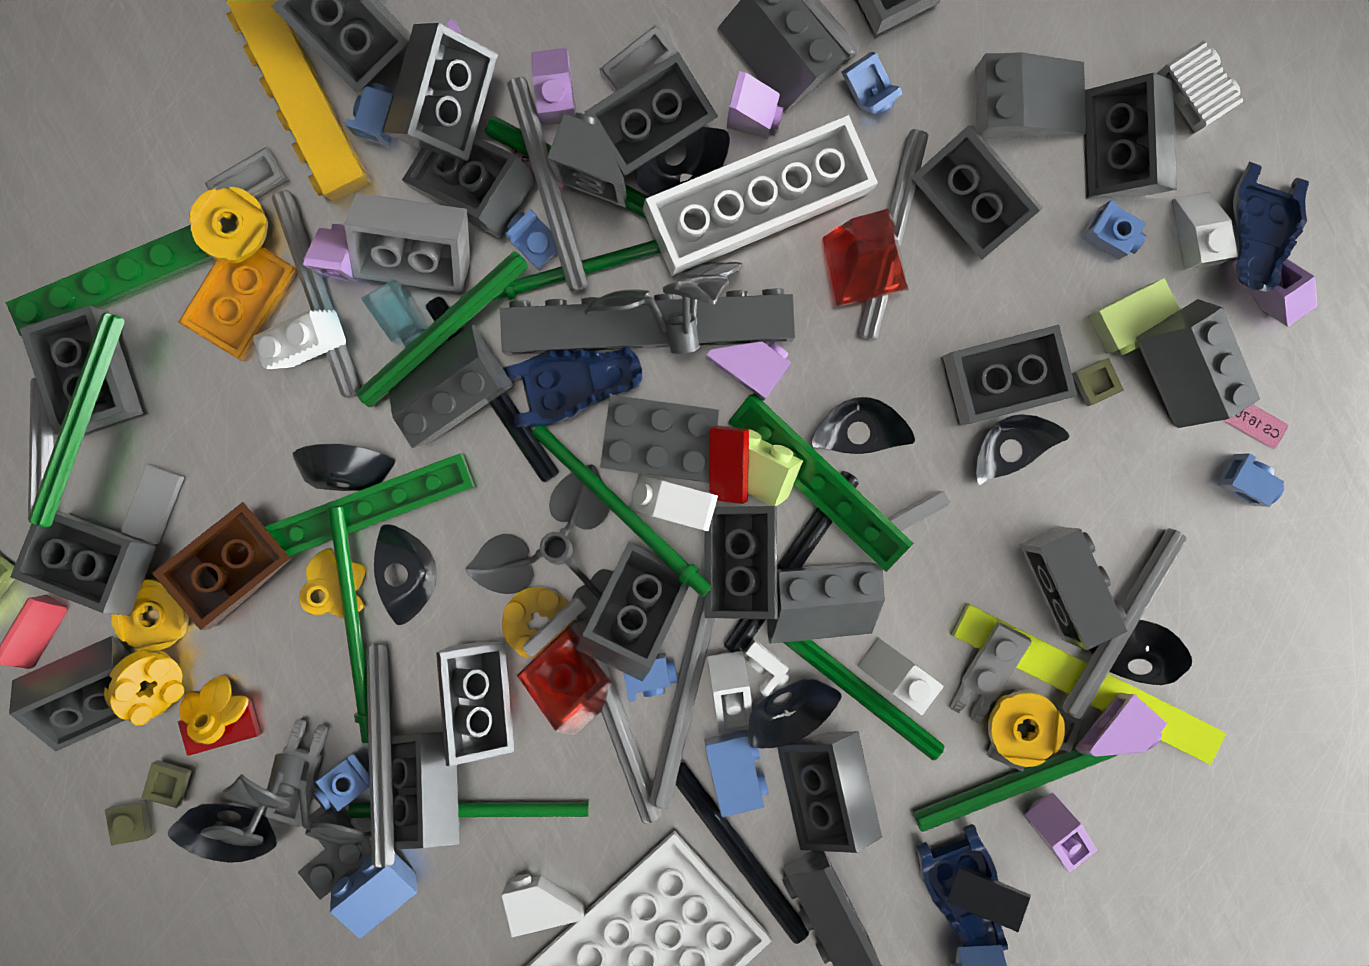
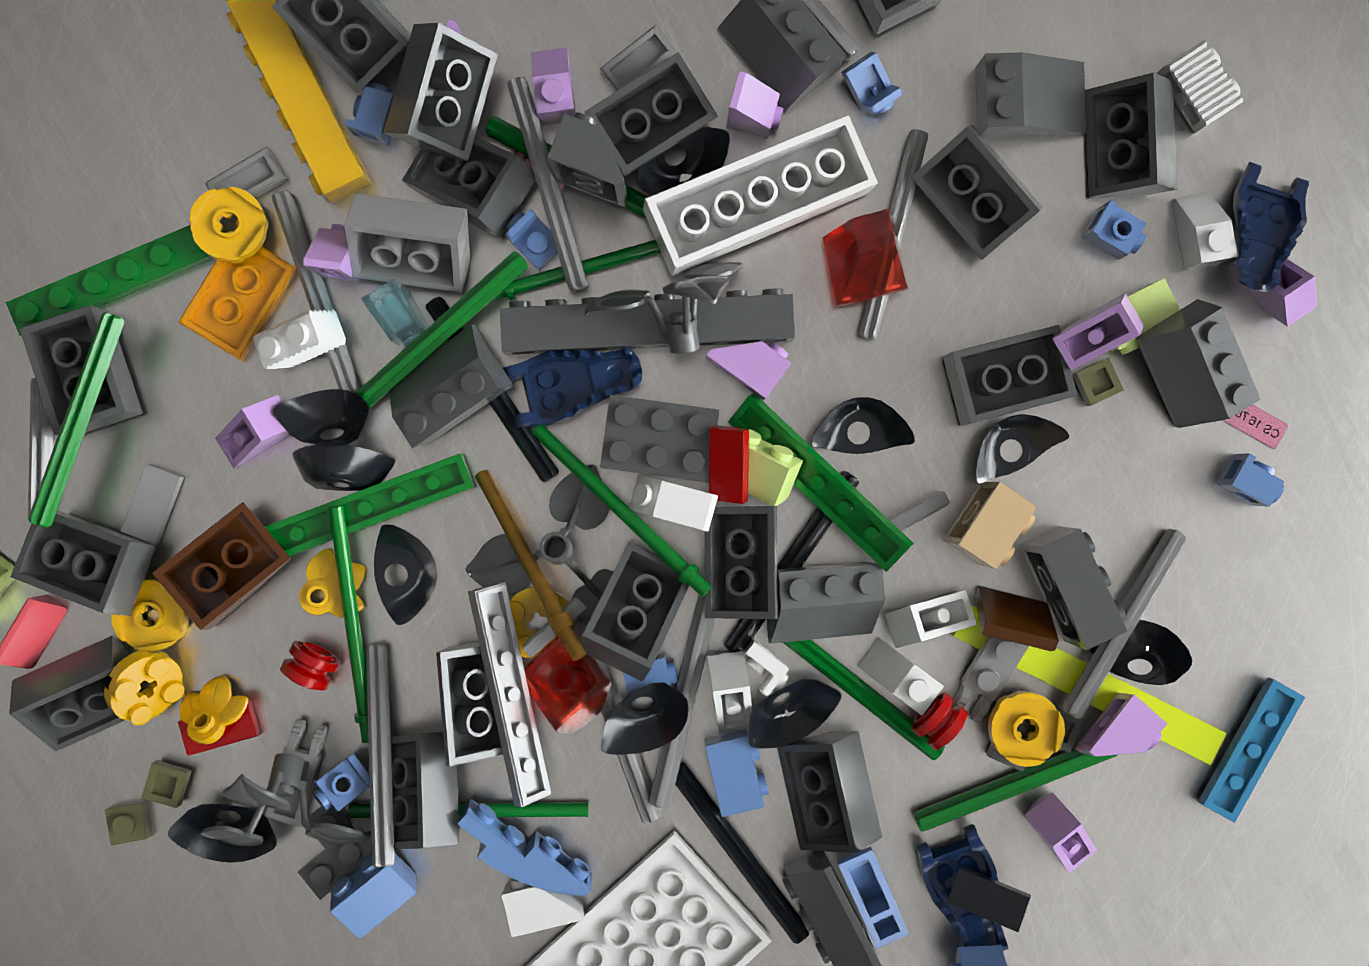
none -> lavender slope [215,395,289,469]
none -> black piece [273,389,369,446]
none -> red wheel [280,641,340,691]
none -> medium blue slope [458,799,592,896]
none -> light grey tile [468,582,551,807]
none -> pearl gold bar [475,470,586,661]
none -> black piece [601,682,689,755]
none -> medium blue slope [837,846,909,949]
none -> white slope [885,590,977,648]
none -> red wheel [911,692,968,750]
none -> tan brick [943,482,1038,570]
none -> reddish brown tile [975,586,1059,652]
none -> lavender slope [1052,293,1144,370]
none -> dark azure plate [1198,677,1305,823]

